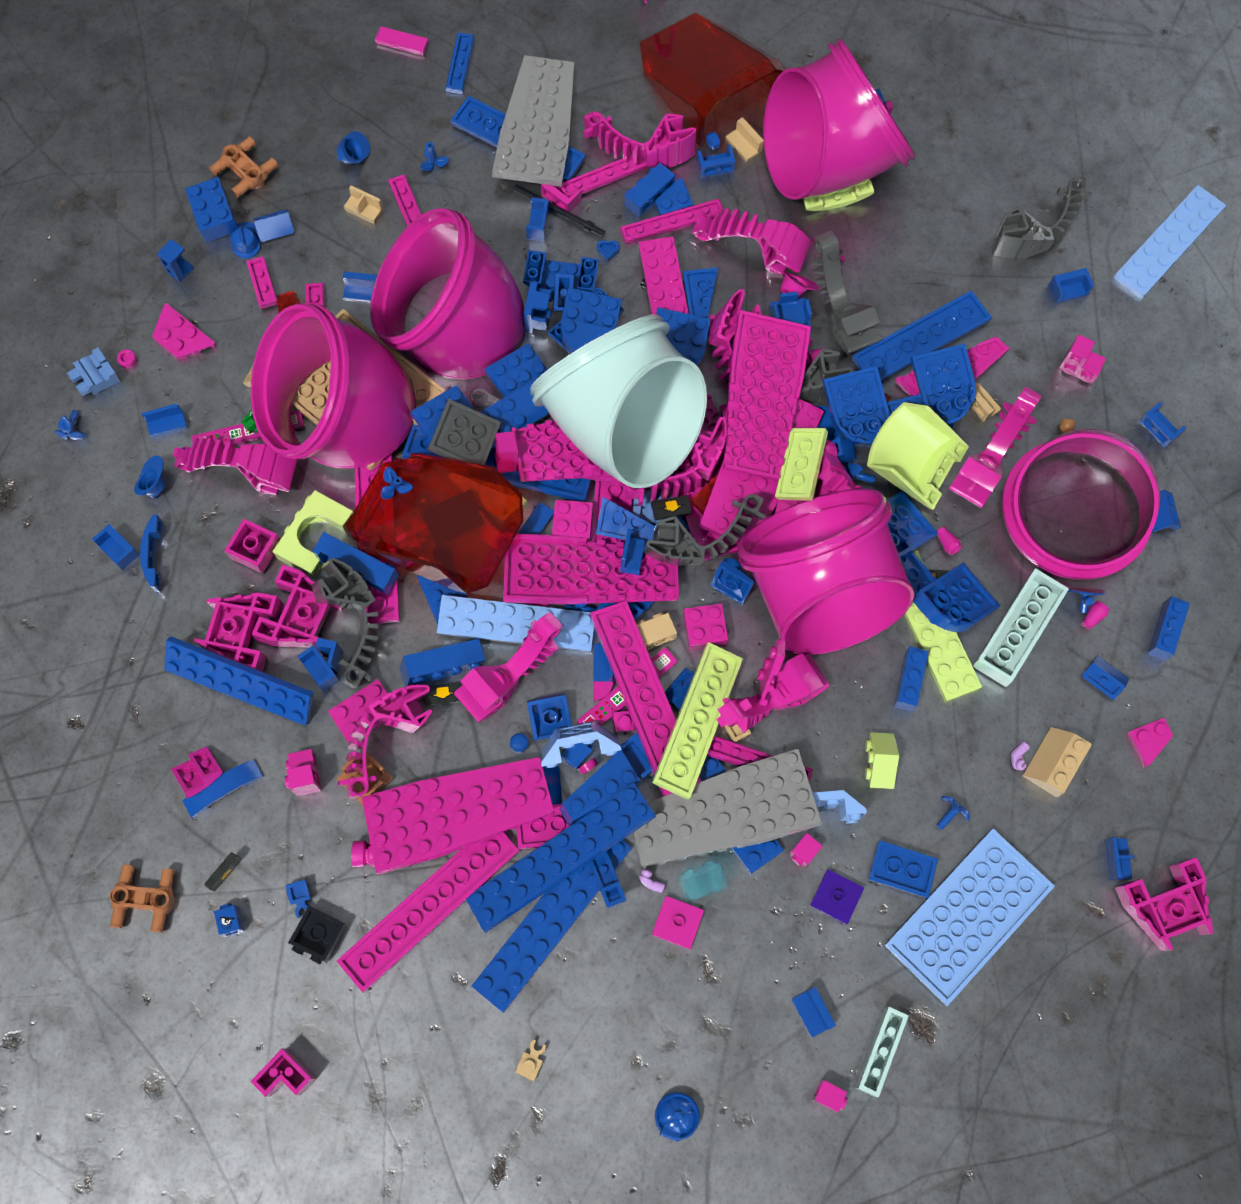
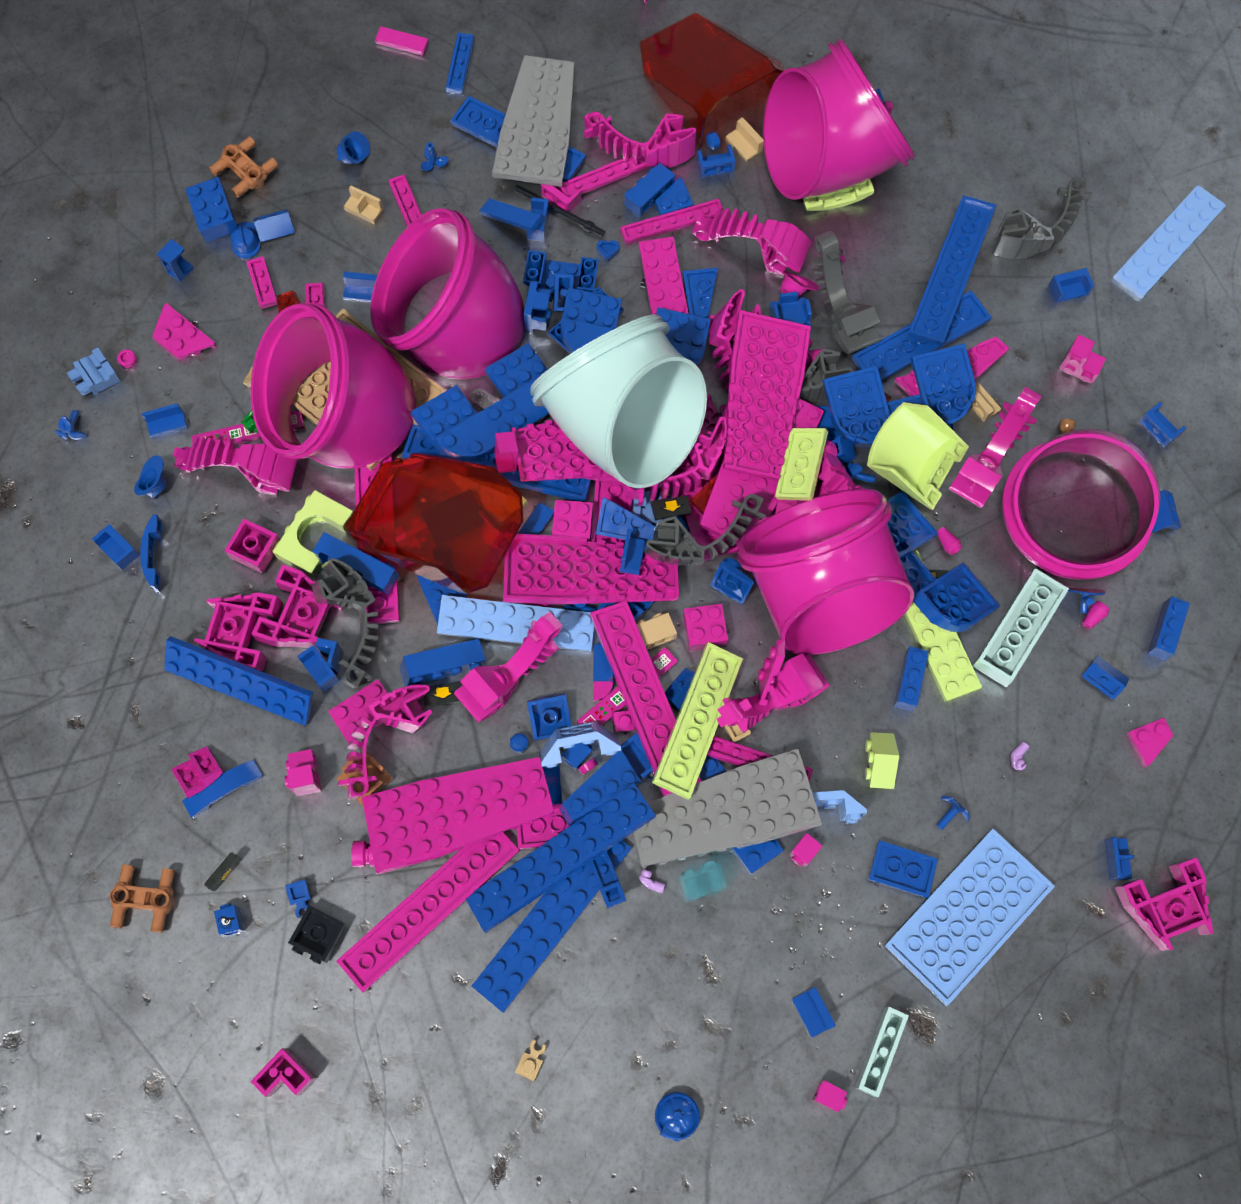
blue plant [381,467,413,499] -> none
dark grey plate [427,399,501,473] -> none
dark pink plate [652,896,704,950] -> none
dark purple plate [810,869,864,925] -> none
tan slope [1022,727,1092,798] -> none
none -> blue tile [479,198,543,232]
none -> blue plate [908,195,997,346]

